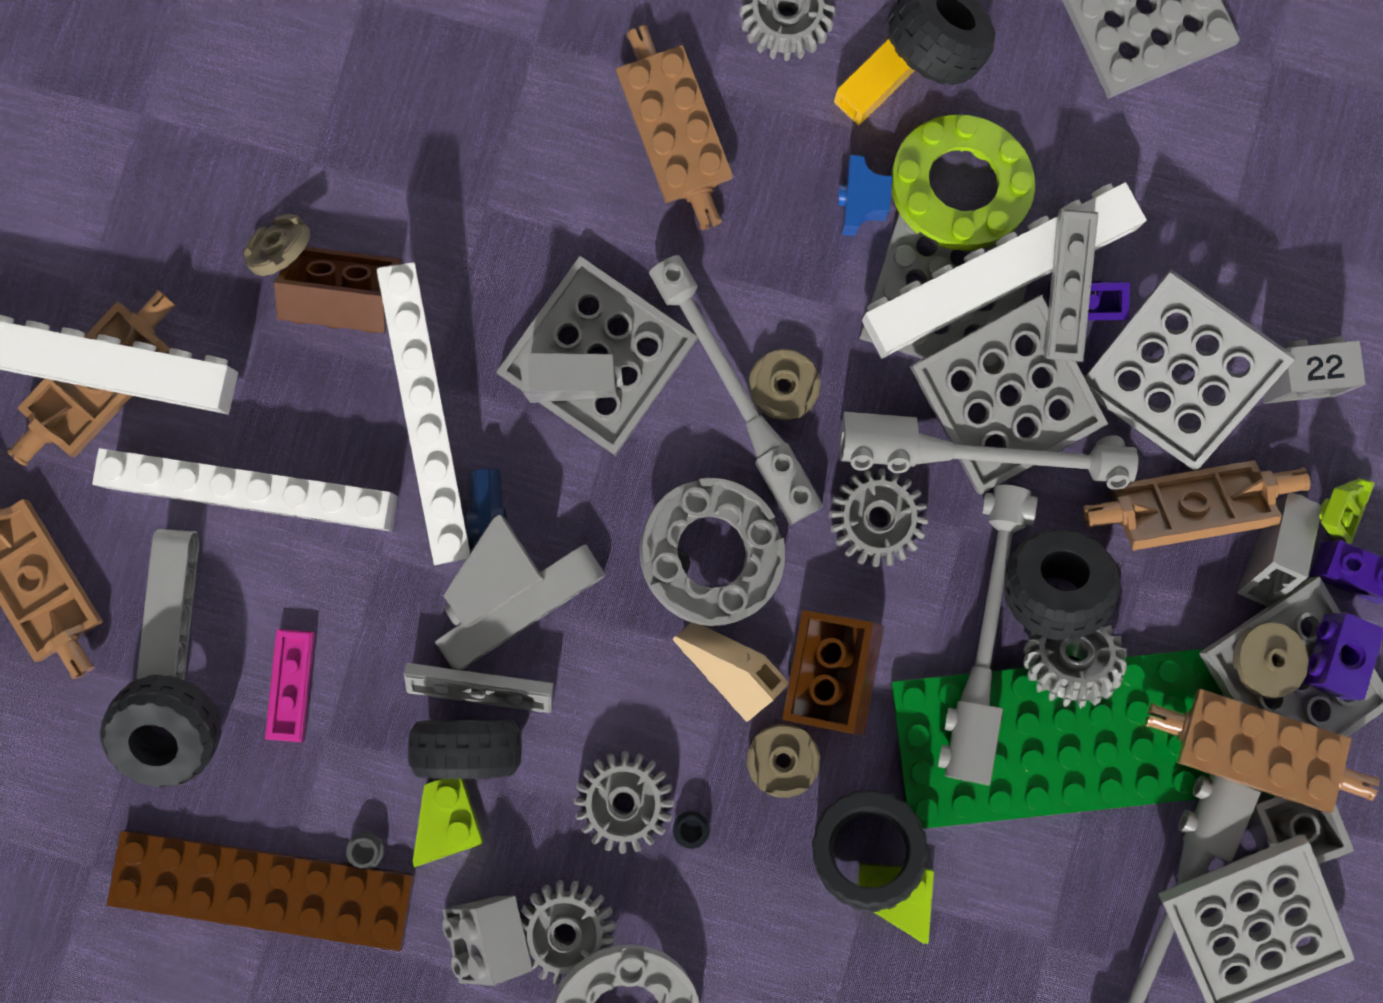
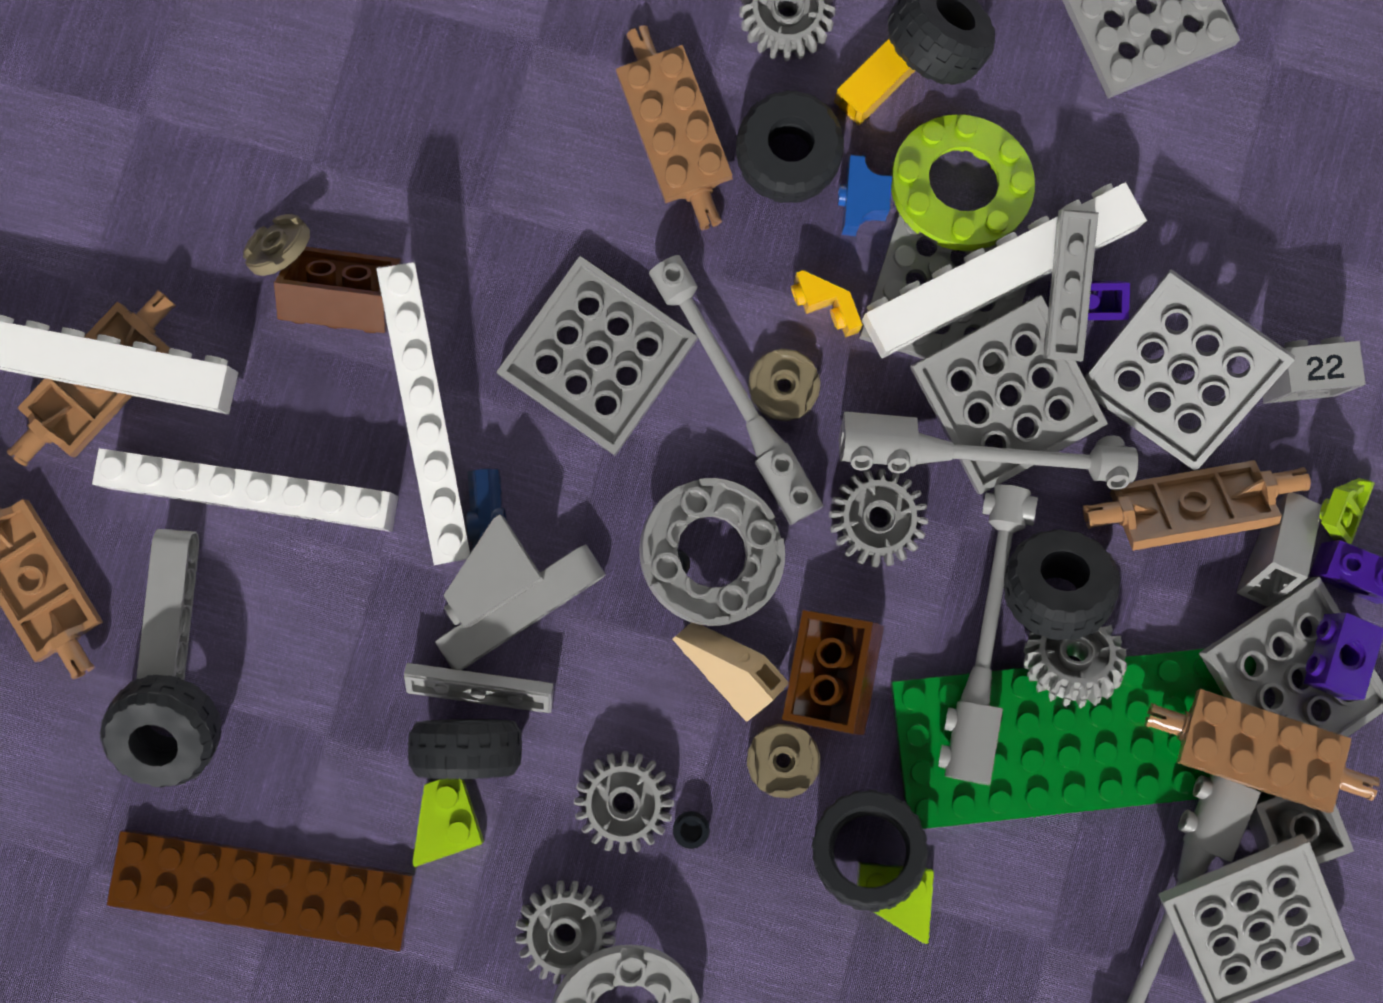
dark pink tile [265,629,316,742] -> none
dark grey plate [346,832,384,869] -> none
light grey slope [442,896,533,986] -> none
light grey slope [520,353,623,403] -> none
dark tan plate [1233,622,1309,698] -> none
none -> black tyre [736,90,844,203]
none -> yellow slope [791,270,862,337]

